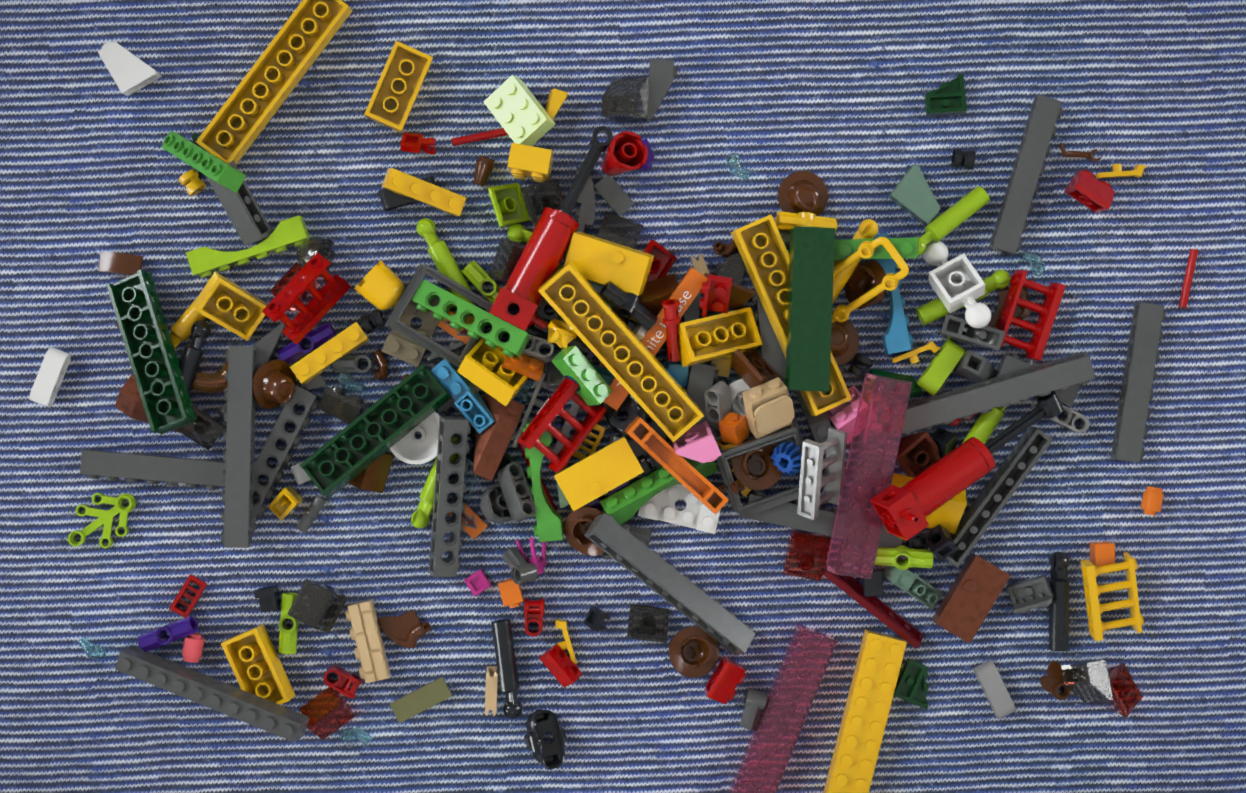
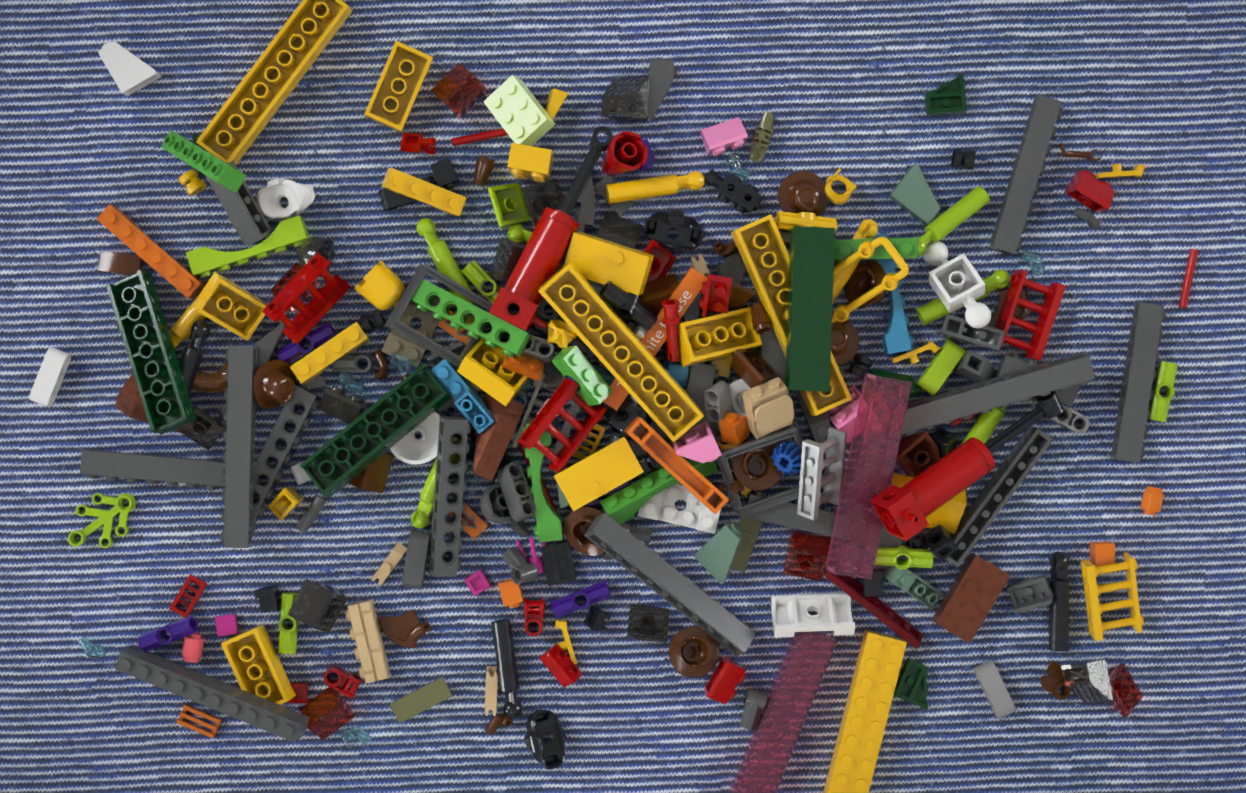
none -> orange arch [97,204,206,299]
none -> orange tile [176,704,222,738]
none -> dark pink tile [215,613,239,636]
none -> white piece [257,178,315,219]
none -> red tile [287,682,309,703]
none -> tan piece [372,542,407,586]
none -> clear light blue tile [390,353,412,375]
none -> dark grey beam [402,530,431,589]
none -> black brick [430,158,459,190]
none -> clear red slope [431,63,487,119]
none -> reddish brown arm [485,713,513,735]
none -> dark grey tile [510,520,529,537]
none -> black plate [540,541,576,586]
none -> dark purple piece [550,580,612,619]
none -> yellow piece [606,171,705,204]
none -> black piece [643,209,703,251]
none -> sand green slope [694,520,744,585]
none -> bright pink slope [700,117,748,157]
none -> black brick [704,169,761,214]
none -> olive piece [732,517,763,573]
none -> olive hinge [749,111,775,163]
none -> reddish brown cone [750,303,772,334]
none -> white piece [771,594,855,638]
none -> yellow piece [825,169,857,205]
none -> dark grey tile [1074,207,1100,229]
none -> lime piece [1149,361,1178,423]

